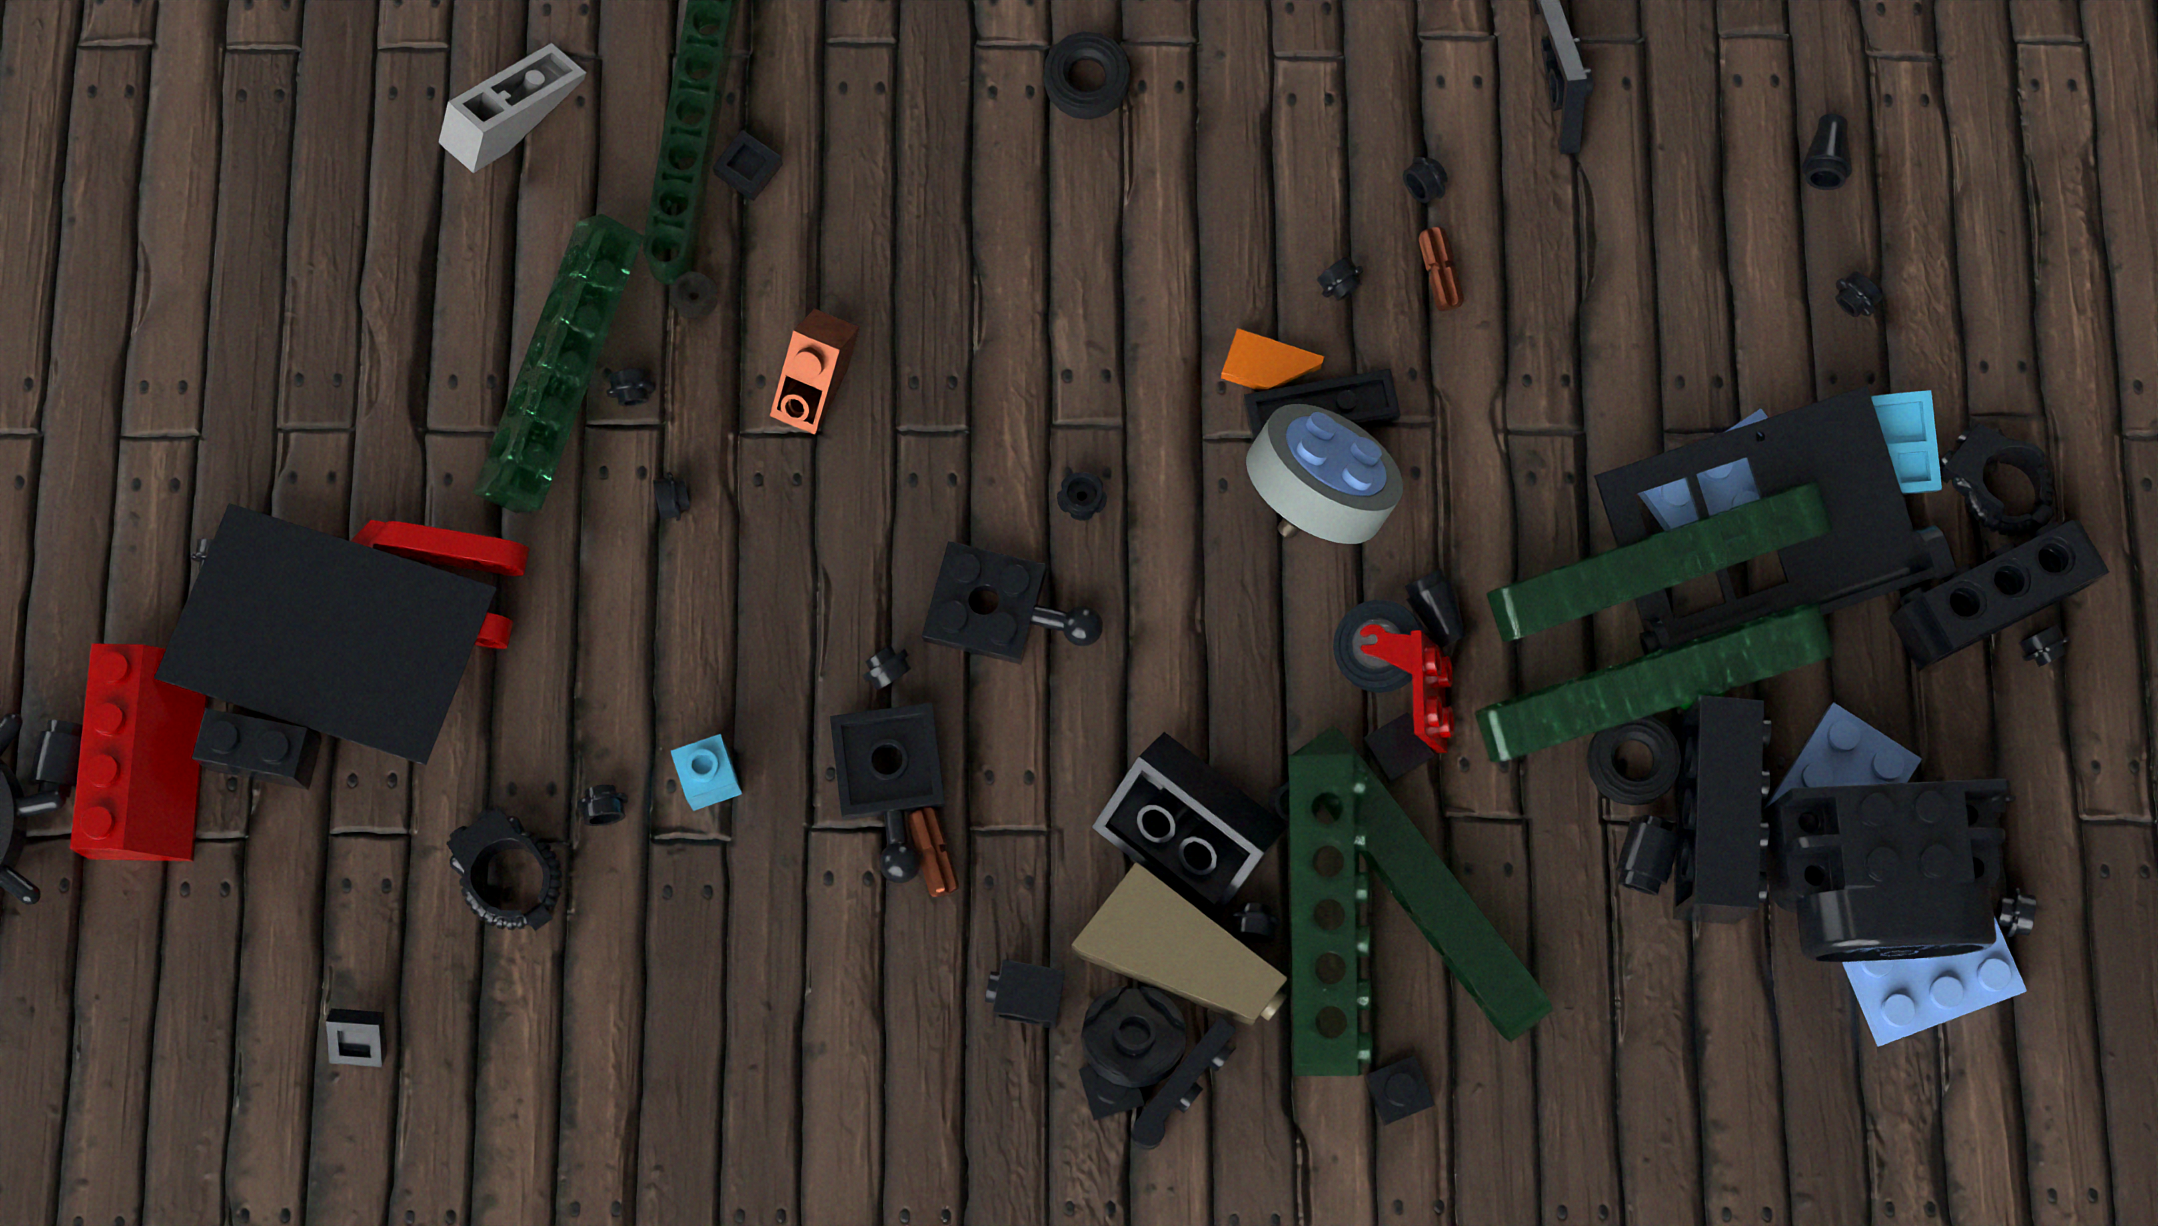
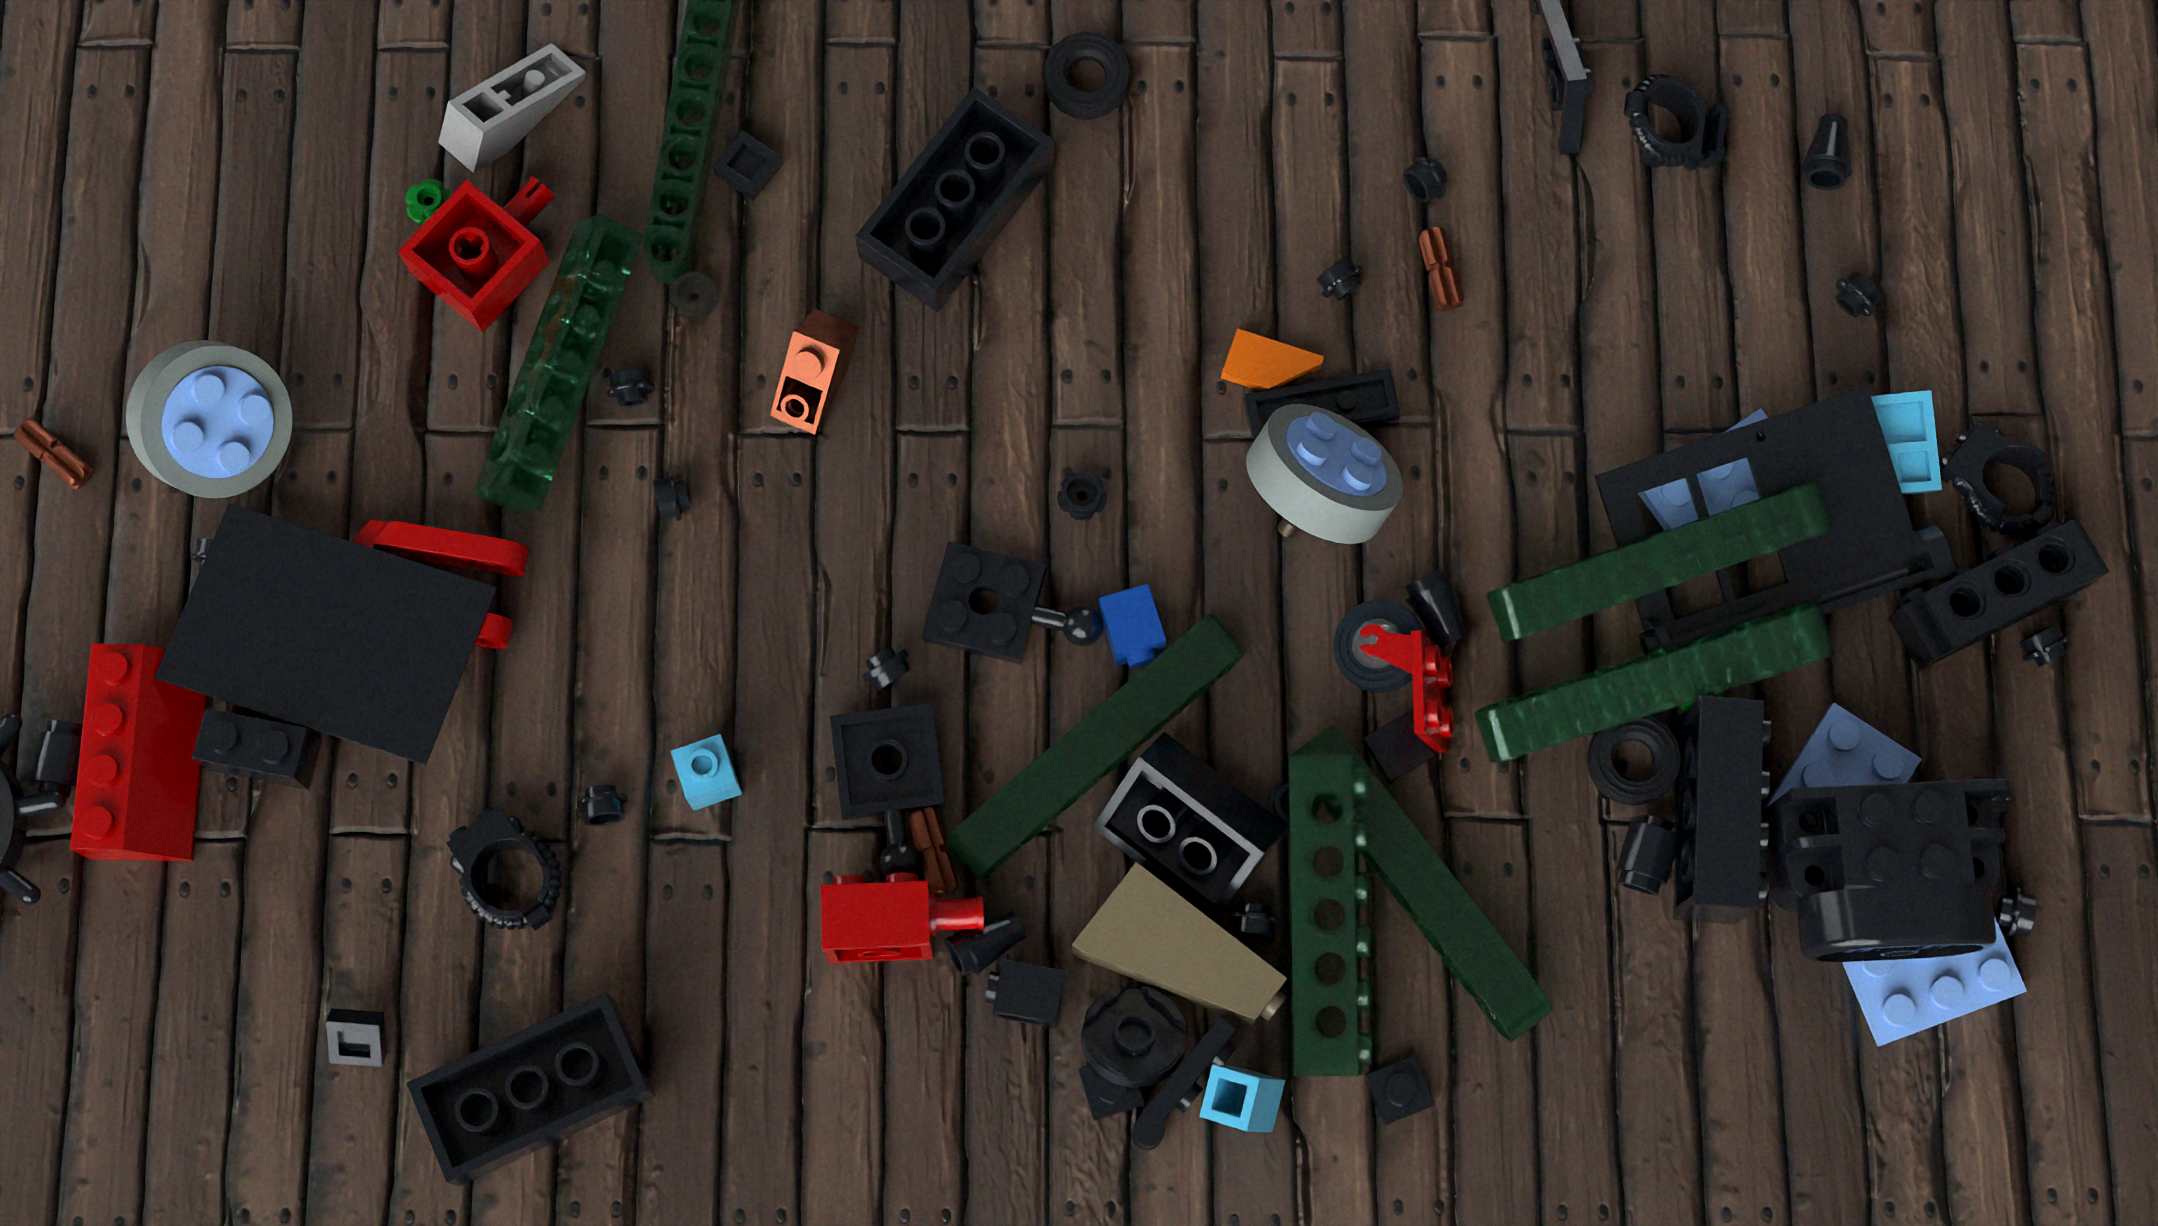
none -> copper piece [14,418,93,490]
none -> wheel [126,340,293,498]
none -> red brick [398,176,555,333]
none -> green plate [405,179,452,224]
none -> black brick [406,992,656,1186]
none -> red brick [821,873,984,963]
none -> black brick [855,86,1054,312]
none -> black cone [944,911,1026,976]
none -> clear green beam [945,613,1247,880]
none -> blue brick [1098,584,1166,669]
none -> medium azure brick [1199,1064,1285,1132]
none -> black piece [1623,74,1729,171]

